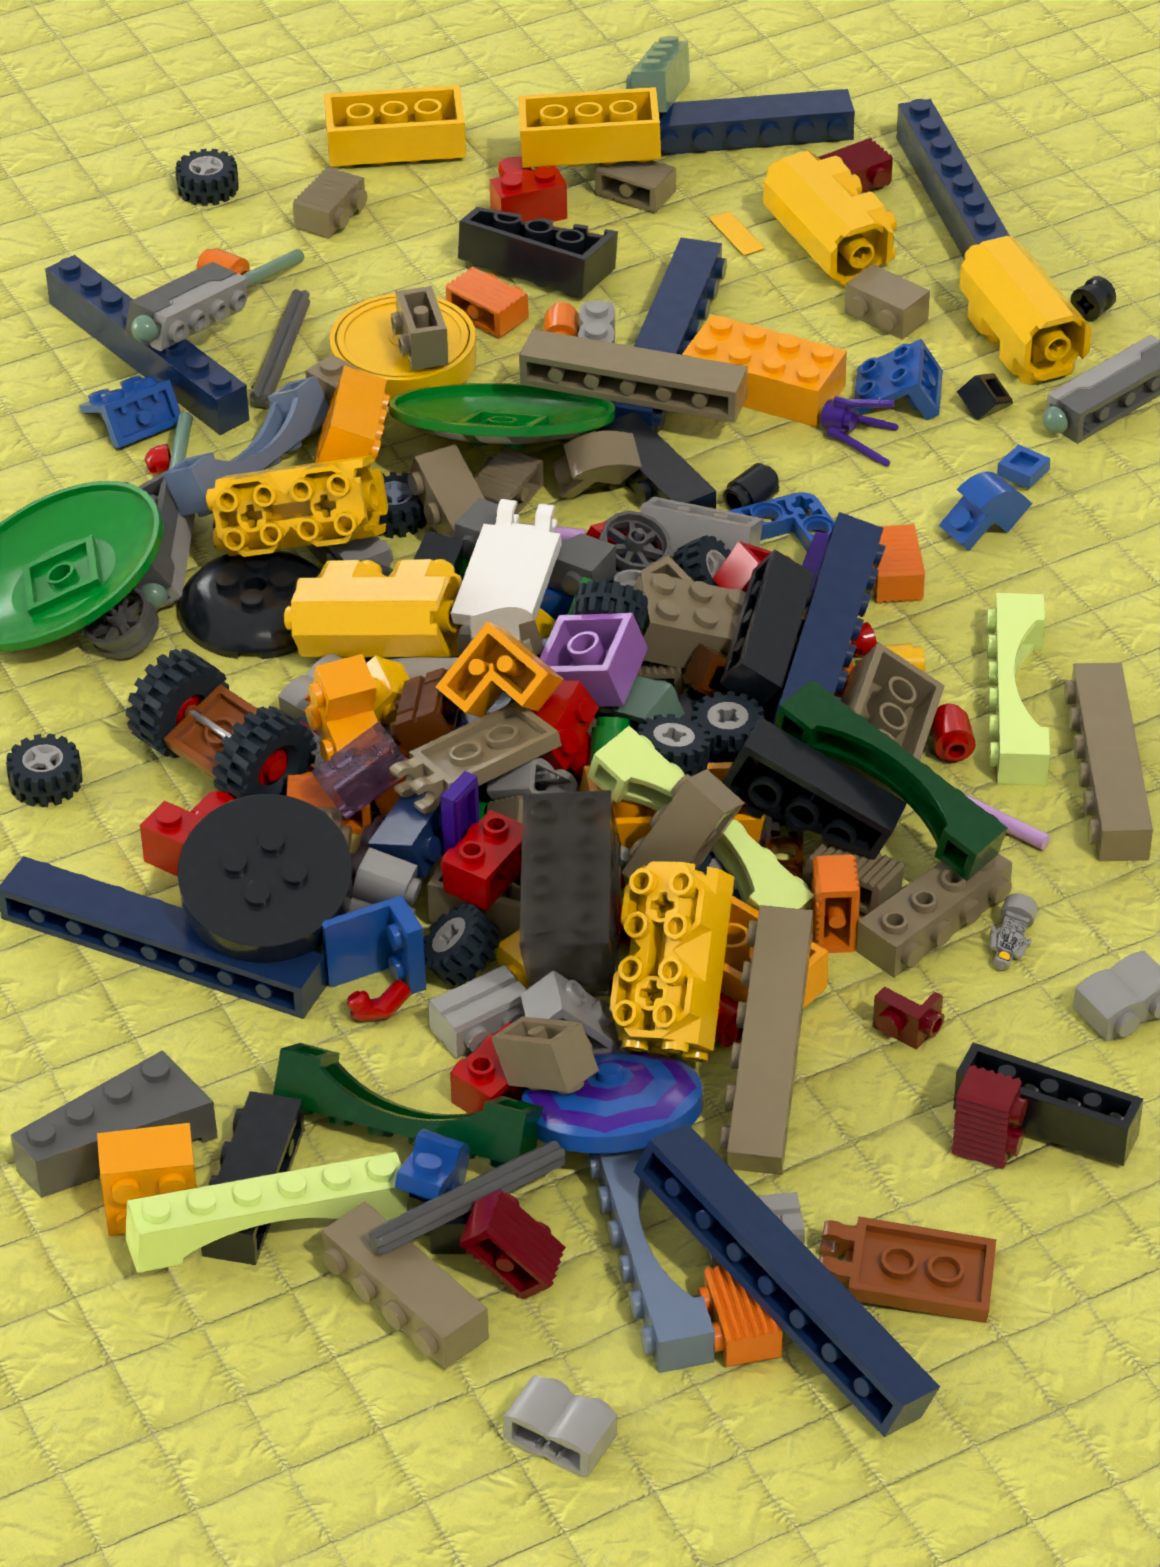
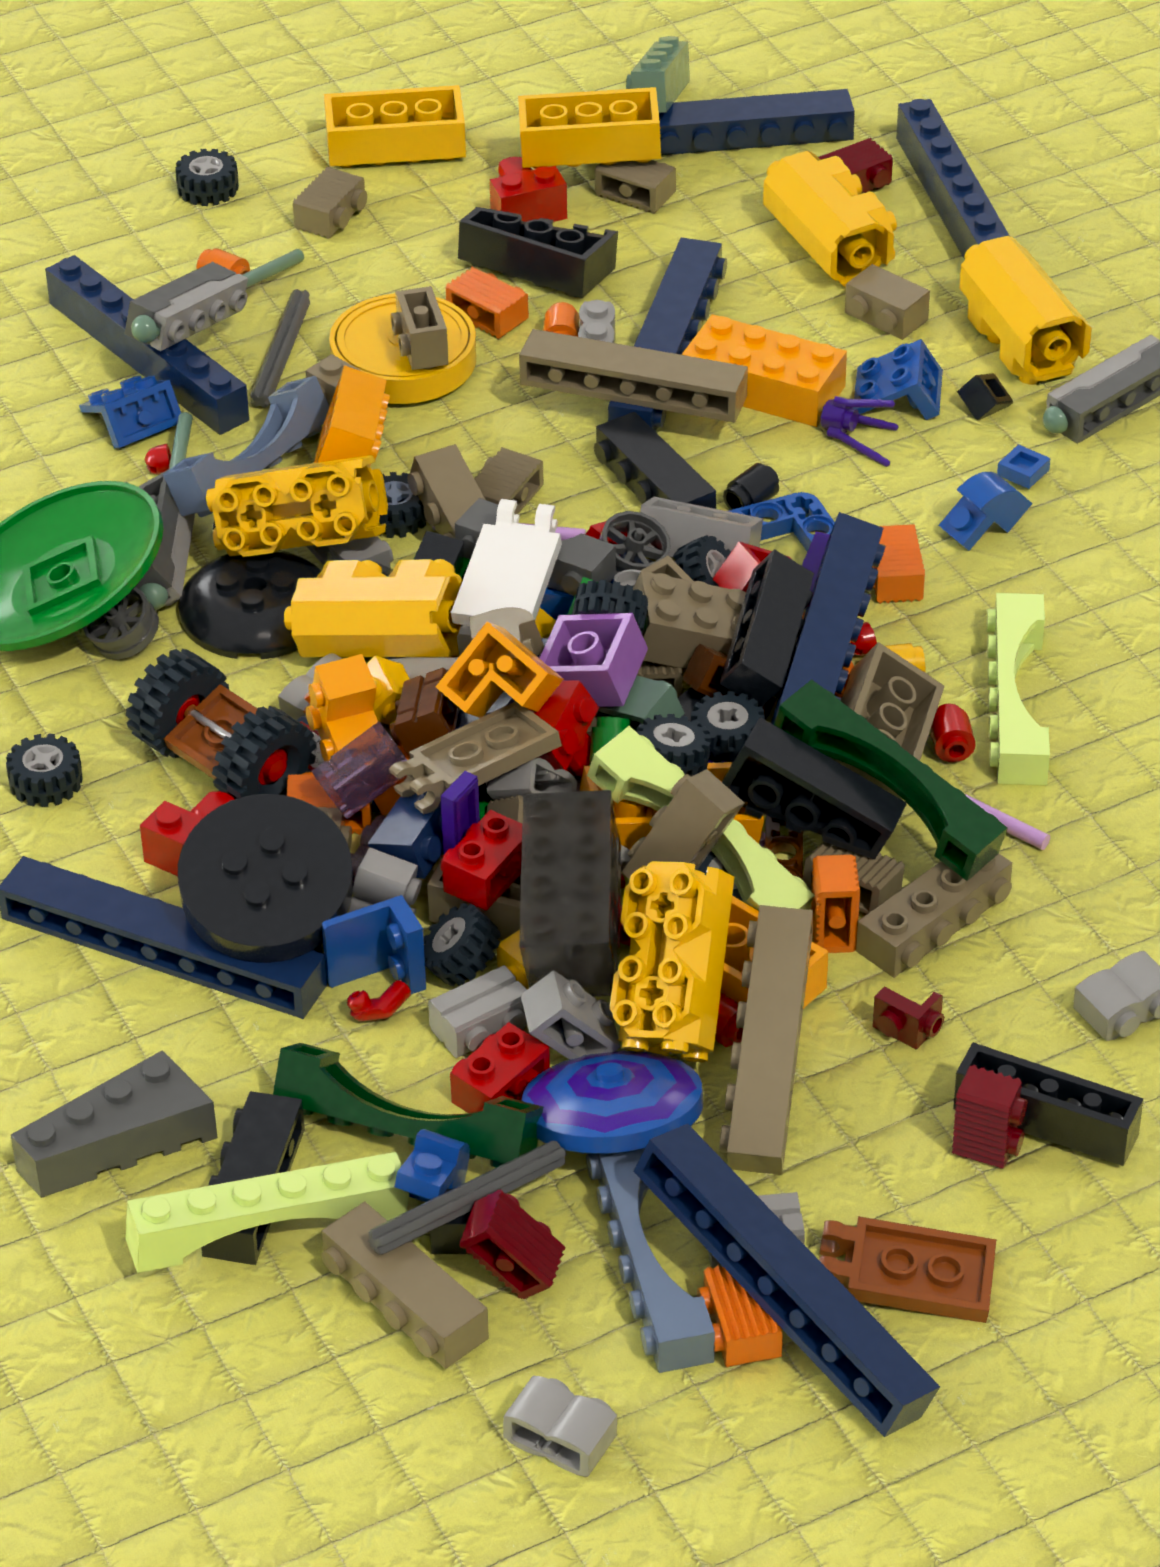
light orange brick [97,1123,197,1236] -> none
green dish [389,383,615,449] -> none
dark tan brick [491,1016,599,1094] -> none
dark tan brick [552,431,642,499] -> none
yellow sticker [709,211,765,255] -> none
light grey piece [990,894,1038,971] -> none
dark tan brick [1064,662,1153,861] -> none
black wheel [1070,276,1117,321] -> none

